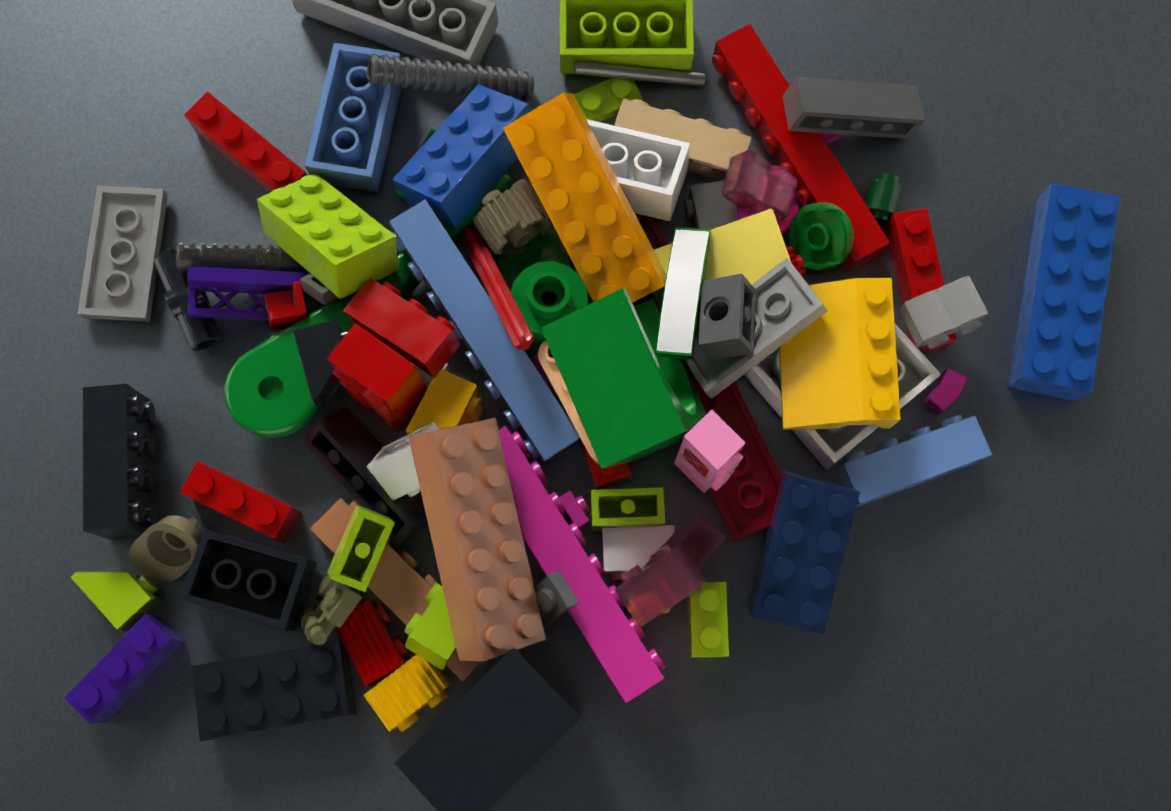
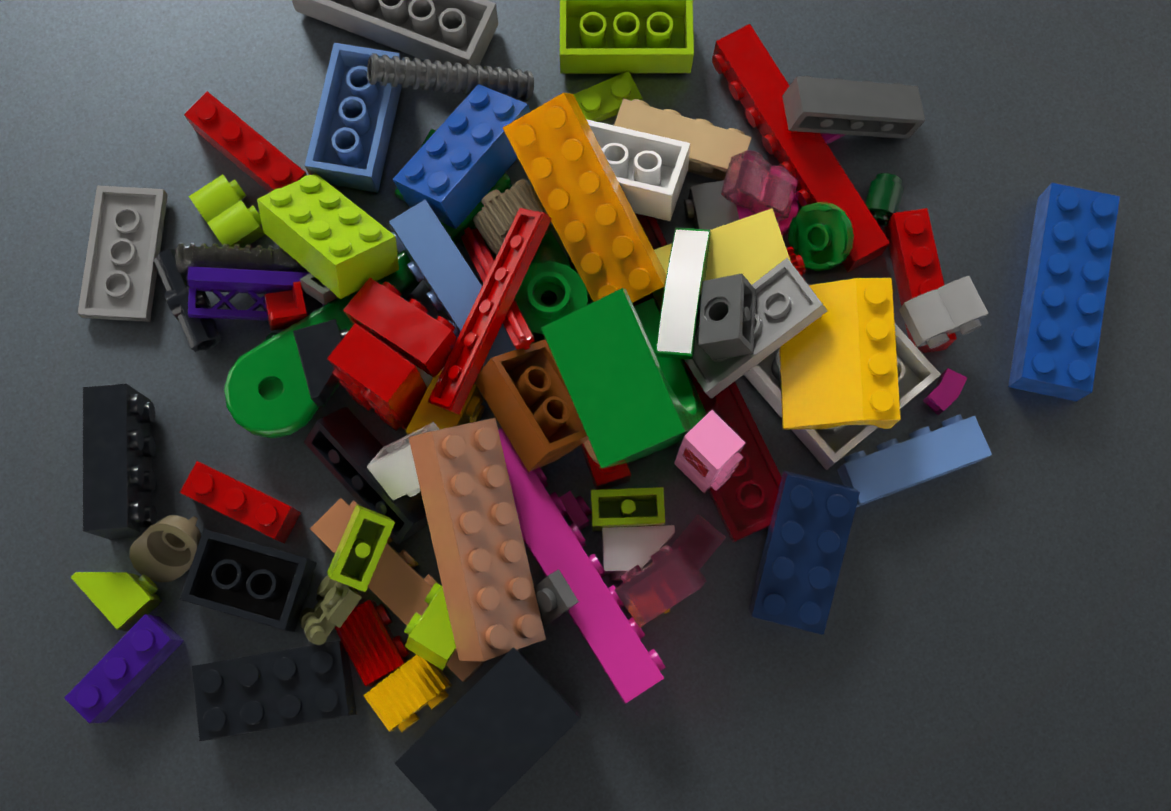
flat silver bar [574,61,705,86] -> none
lime brick [686,582,729,658] -> none
none -> lime brick [189,174,265,257]
none -> red tile [428,208,552,415]
none -> dark orange slope [475,339,589,472]

